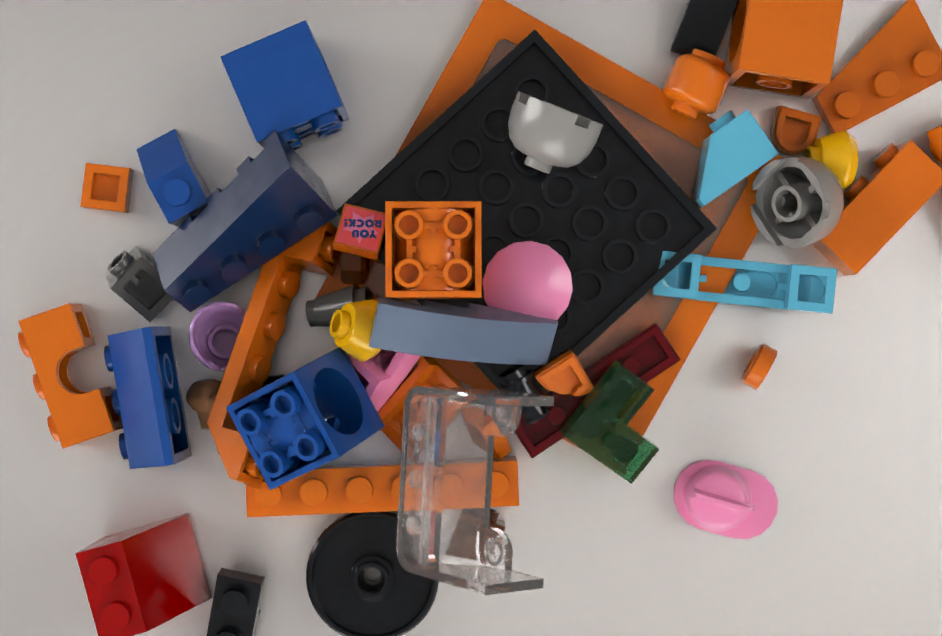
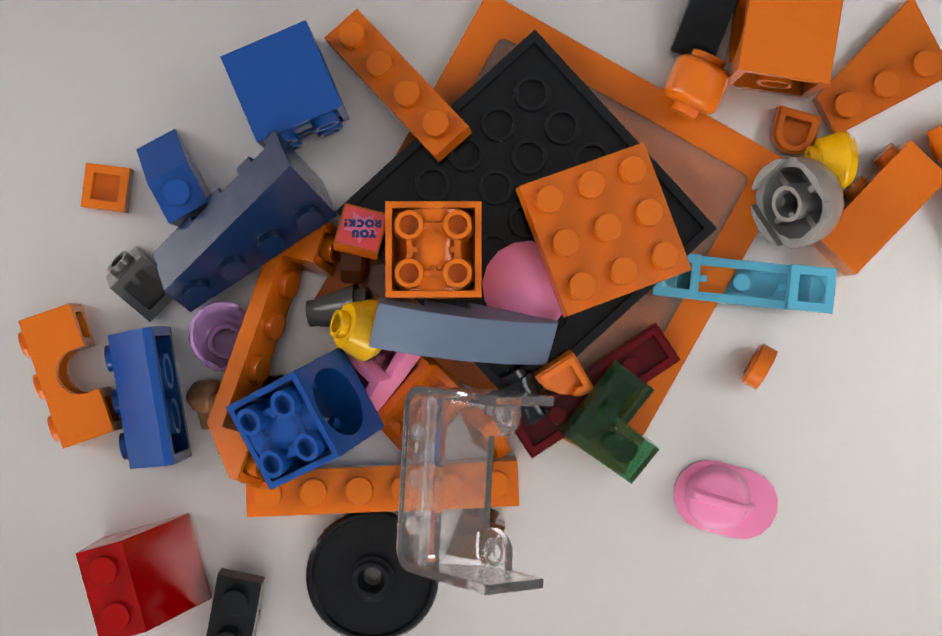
light grey cylinder [508,91,603,174] -> none
medium azure slope [692,109,779,208] -> none
none -> orange plate [324,9,472,163]
none -> orange plate [516,142,692,318]

